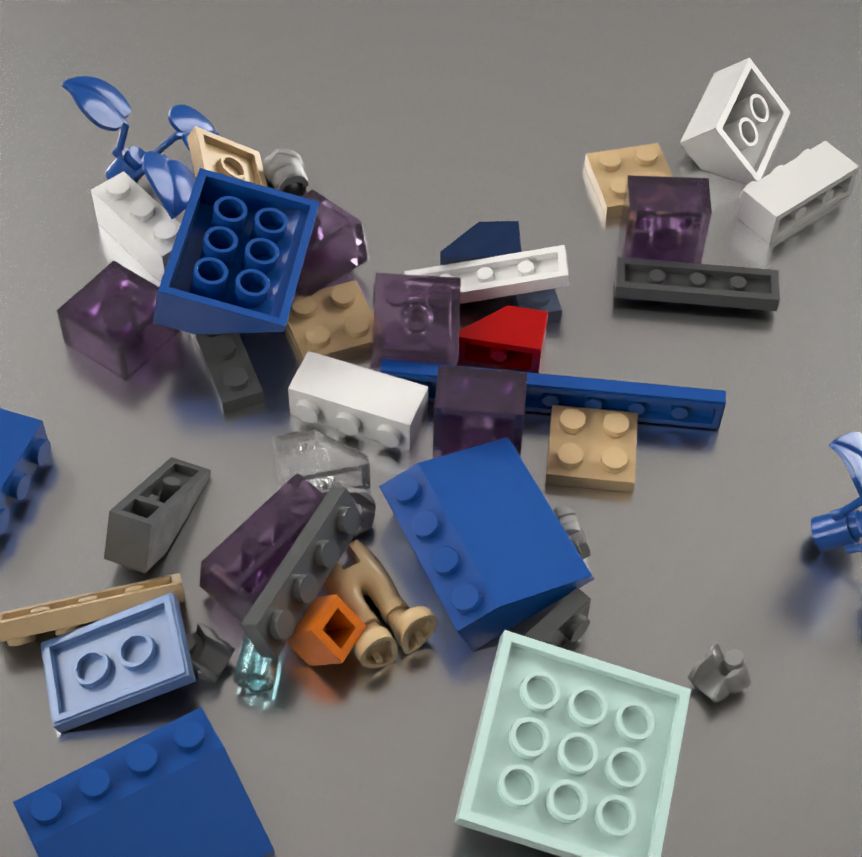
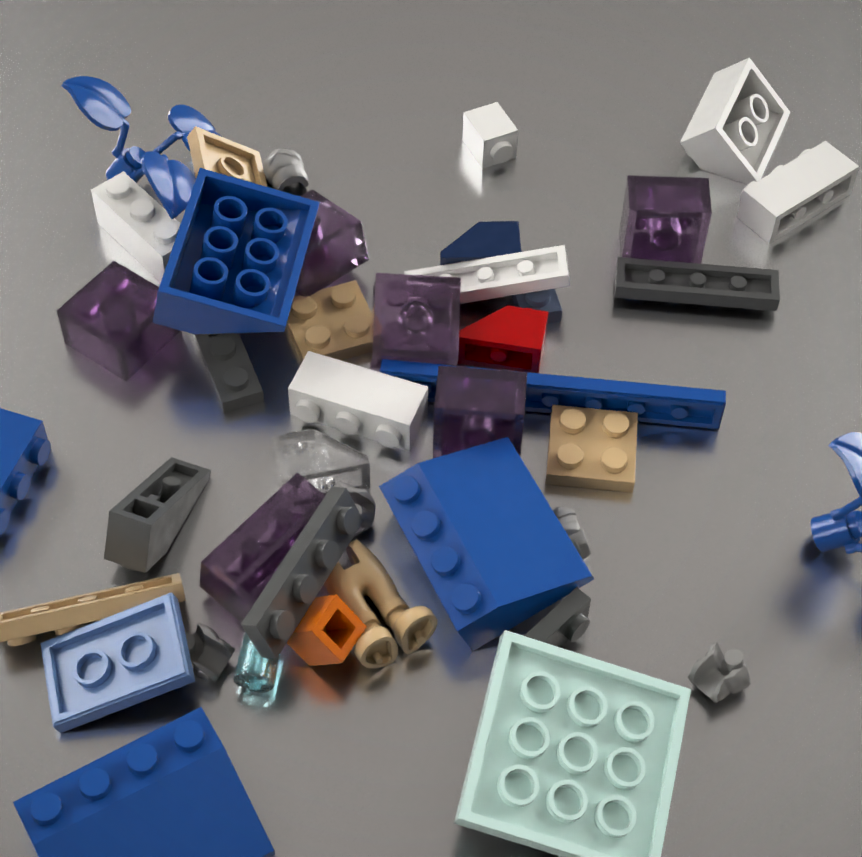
tan plate [584,143,682,218] -> none
none -> white brick [462,102,518,169]

